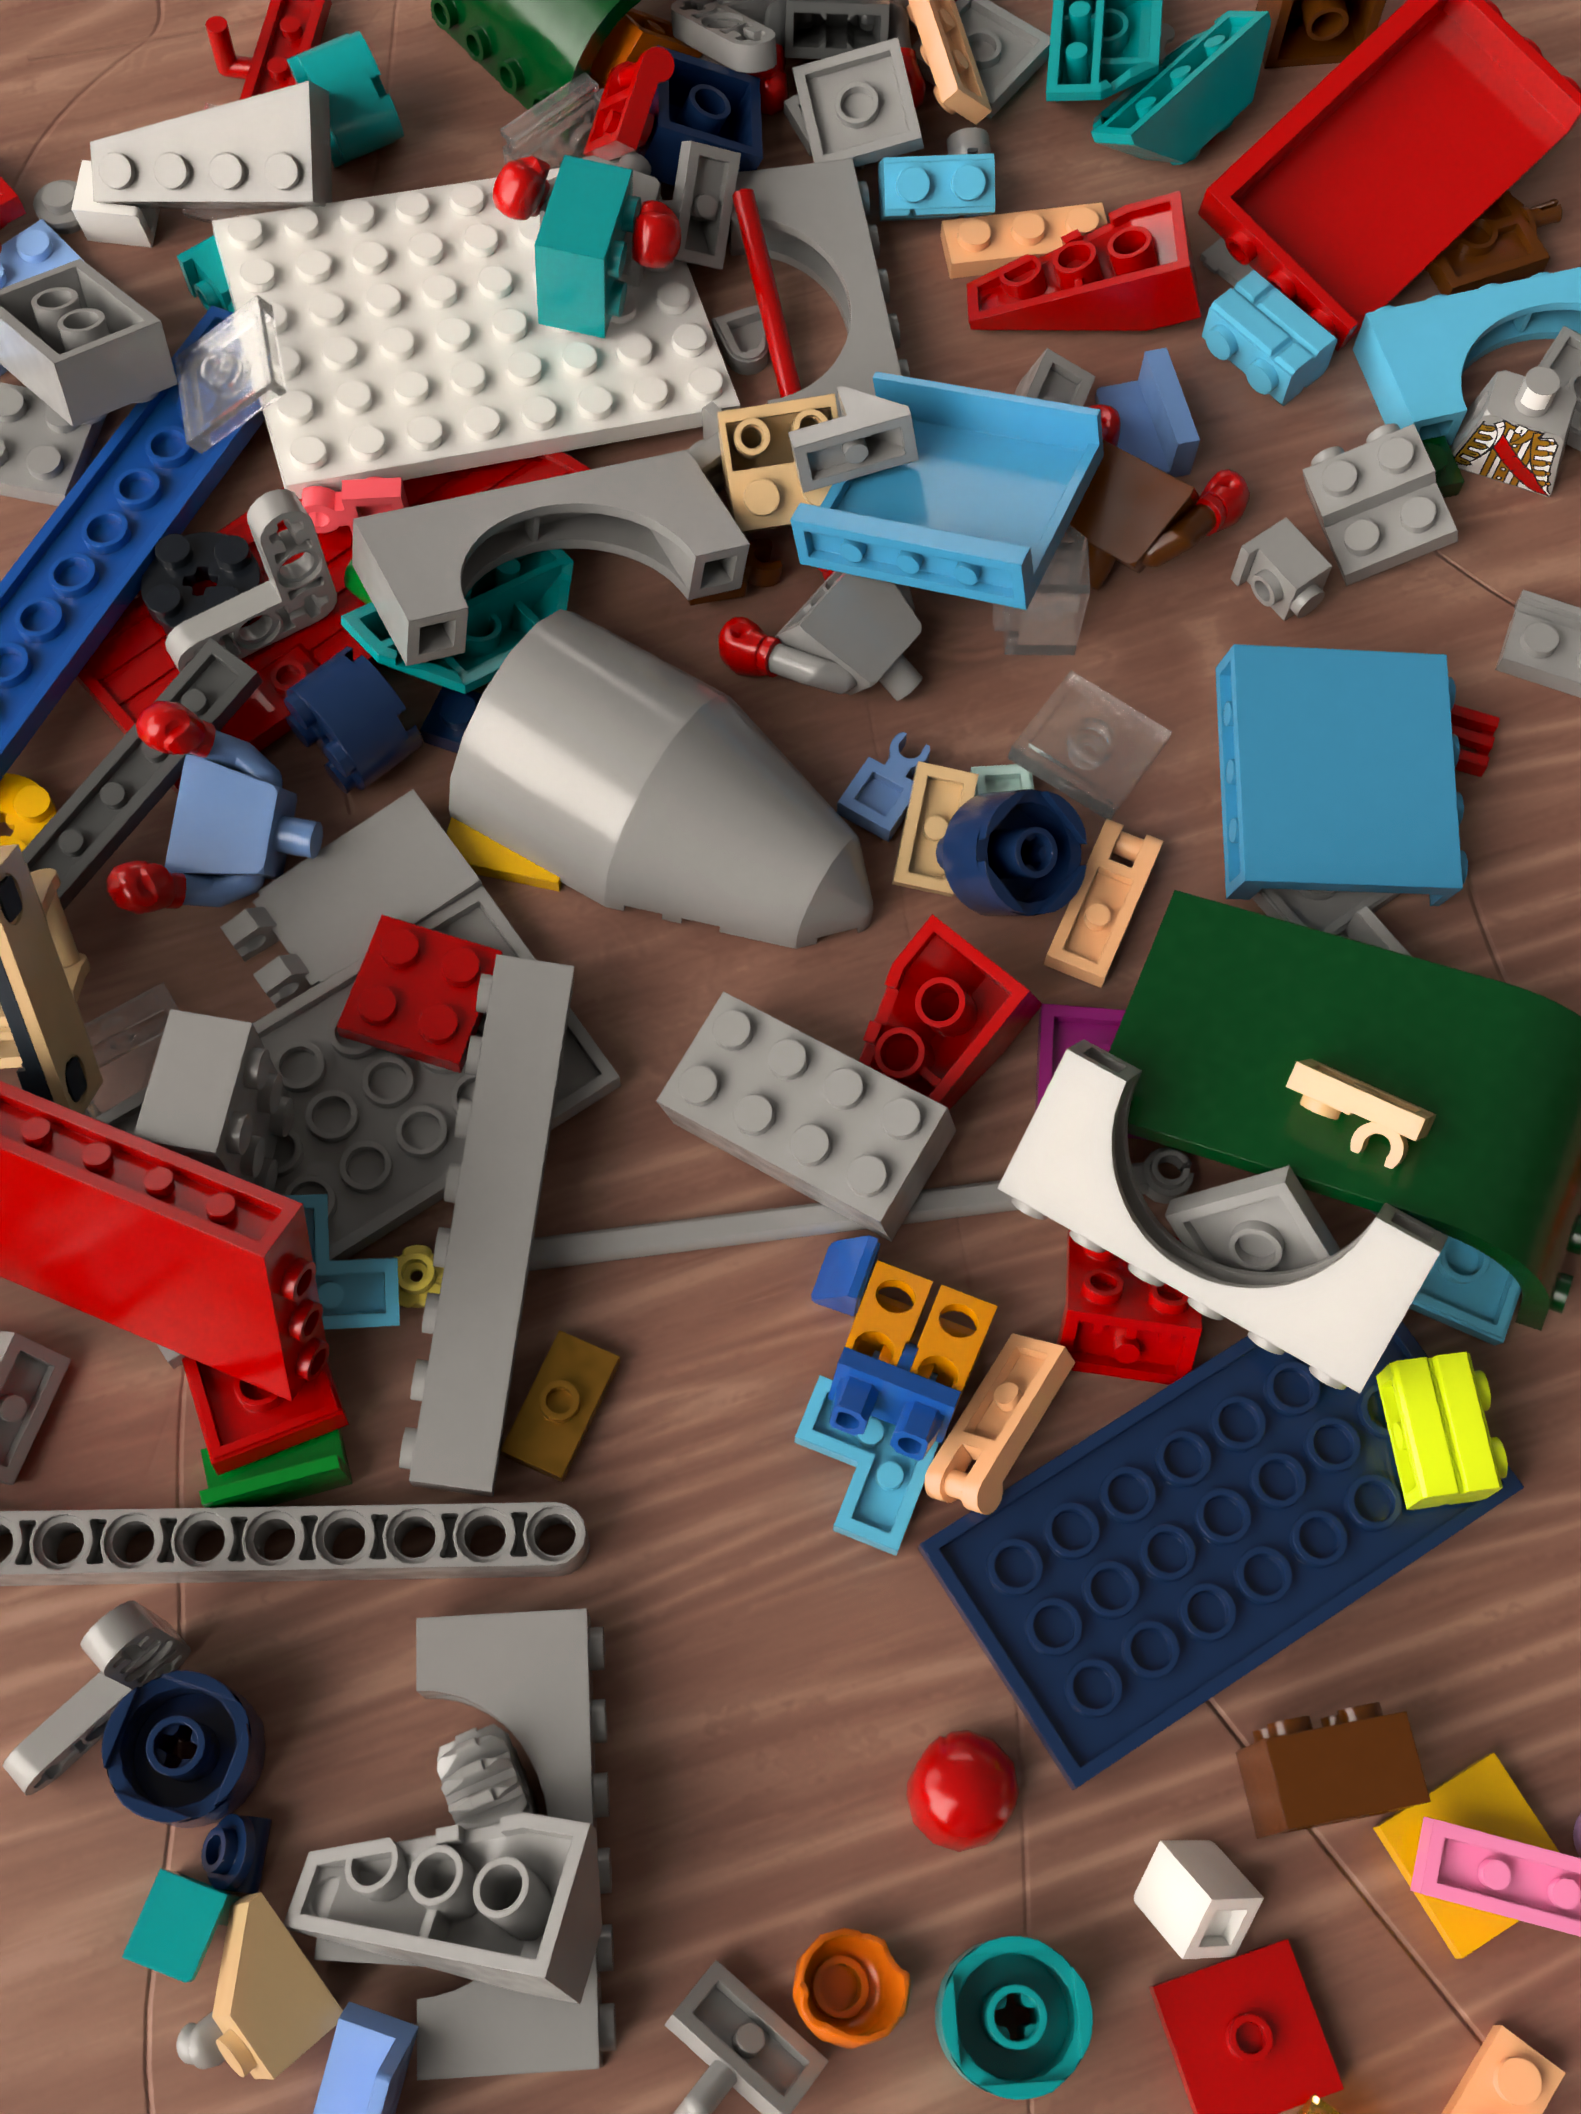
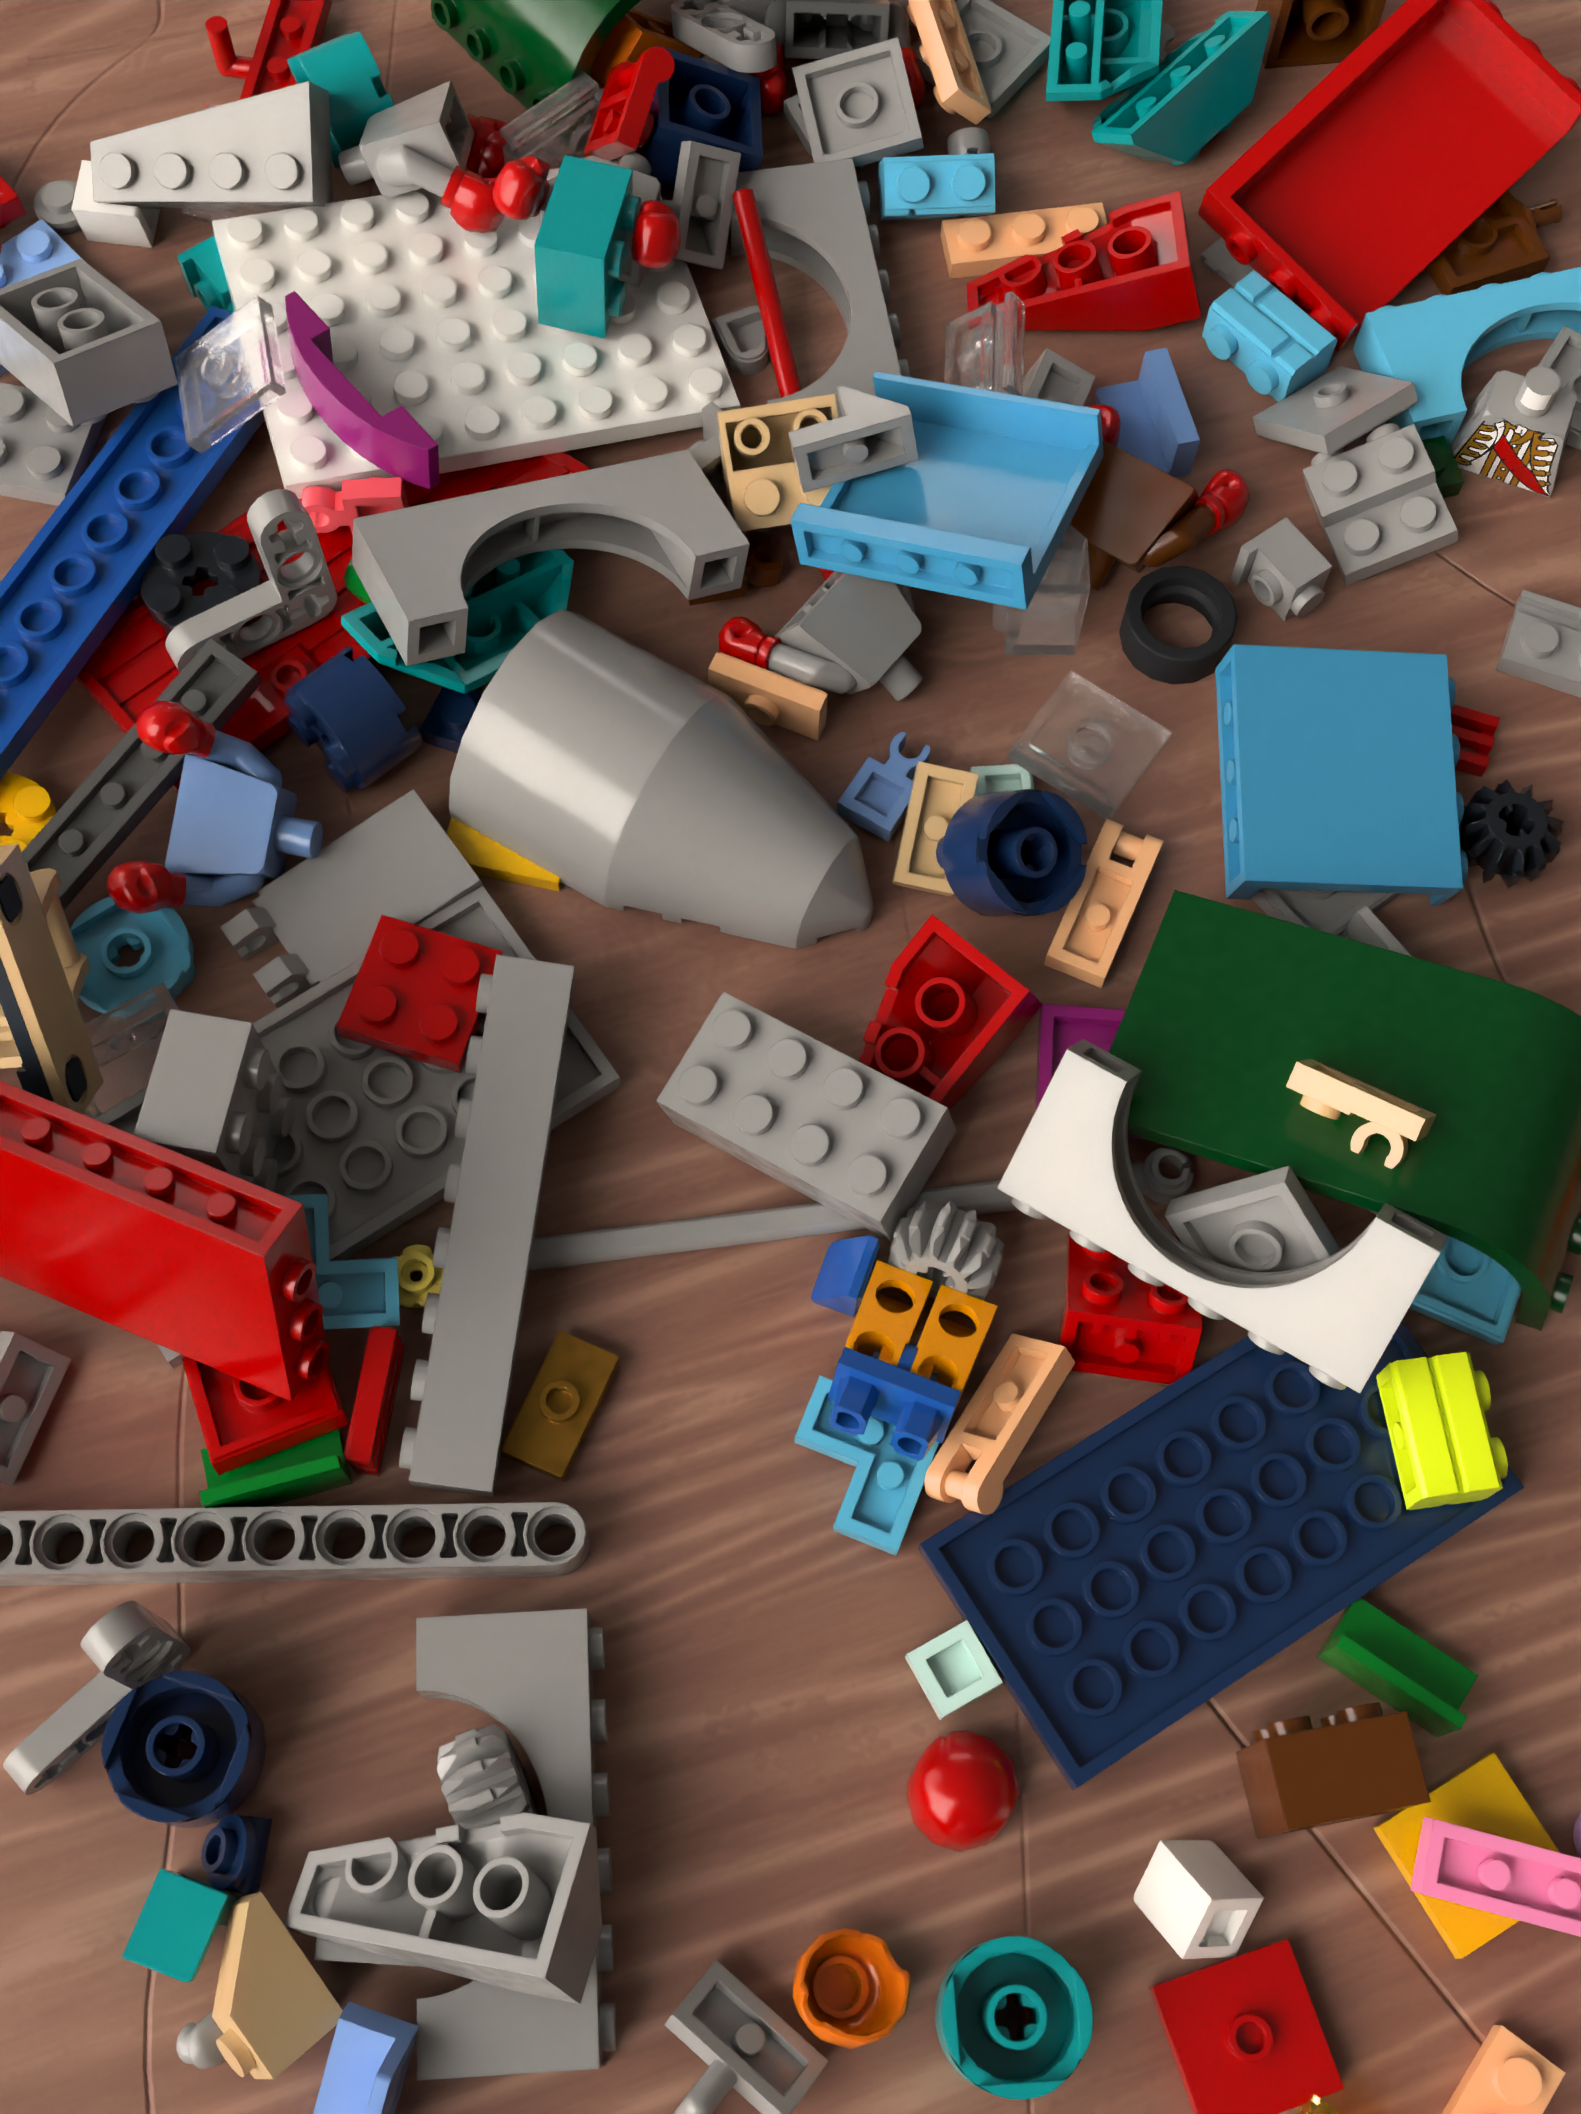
none -> medium azure plate [70,897,196,1022]
none -> magenta slope [285,291,440,489]
none -> light grey torso [338,81,522,233]
none -> red tile [344,1326,406,1476]
none -> light nougat plate [708,652,828,741]
none -> light grey gear [887,1200,1005,1300]
none -> light aqua plate [905,1620,1003,1720]
none -> clear plate [944,291,1025,396]
none -> black tyre [1119,566,1238,685]
none -> light grey plate [1252,366,1418,455]
none -> green panel [1317,1598,1478,1738]
none -> black gear [1459,780,1564,888]

